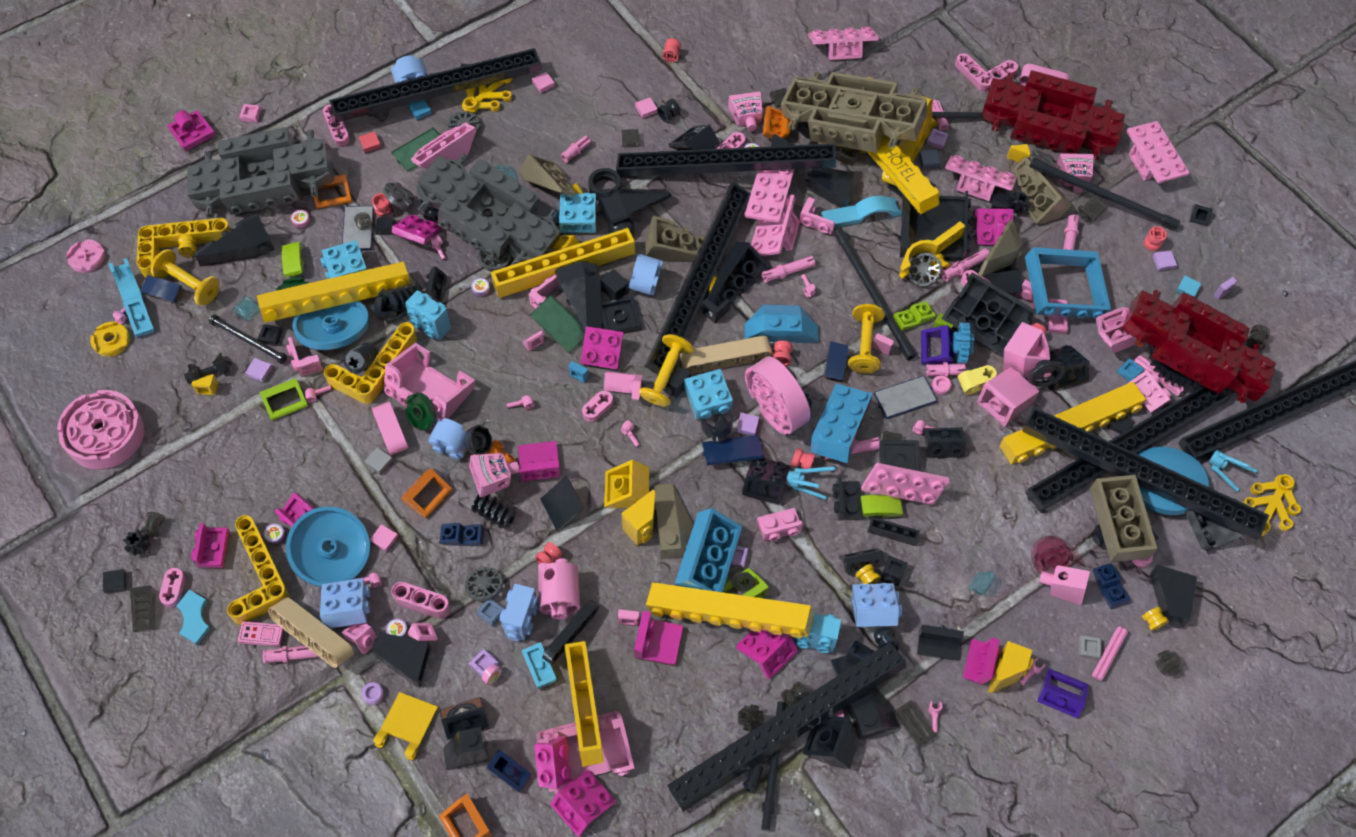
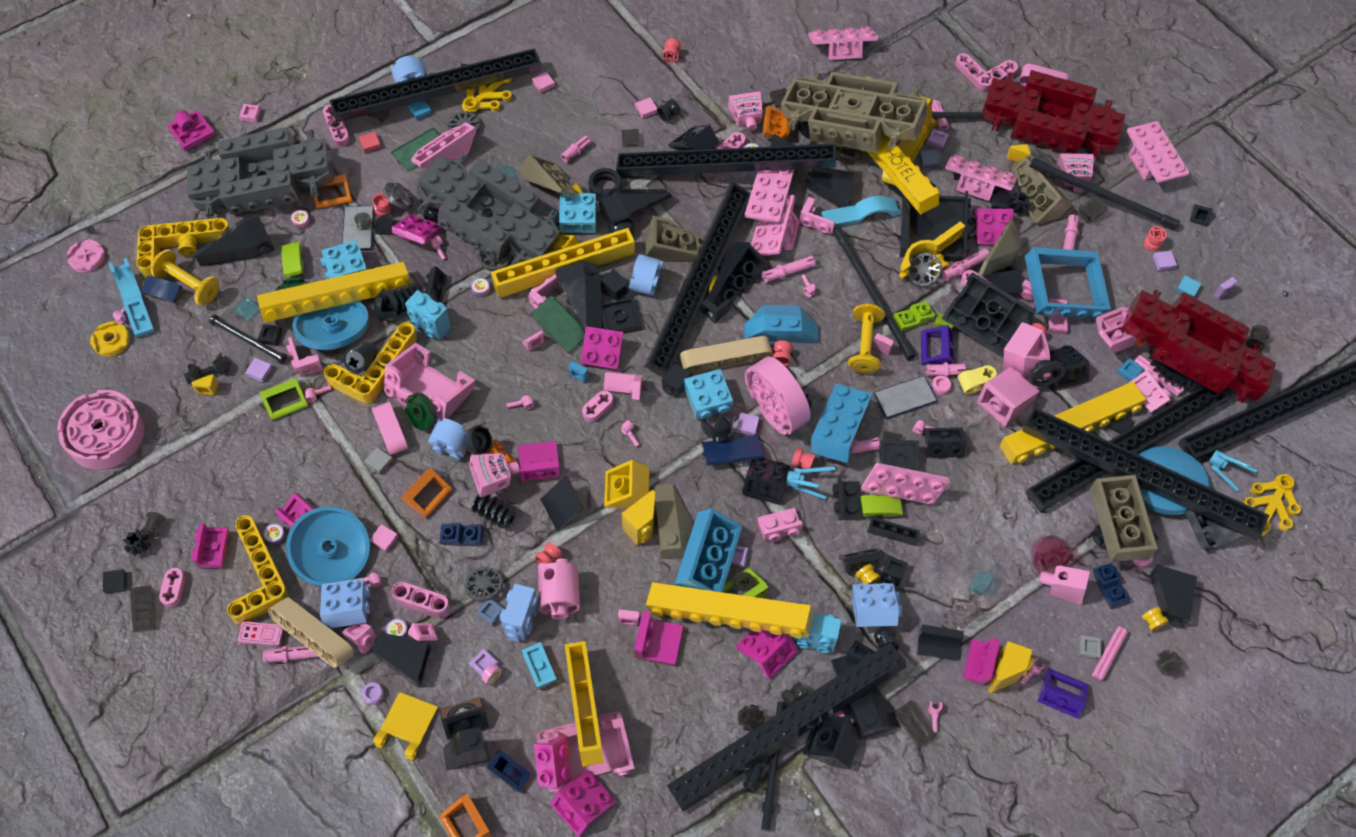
medium azure tile [176,590,211,646] -> none
black beam [542,600,599,665] -> none
yellow hose [639,334,693,407] -> none
dark blue slope [823,341,848,381] -> none
dark azure gear [953,323,974,363] -> none

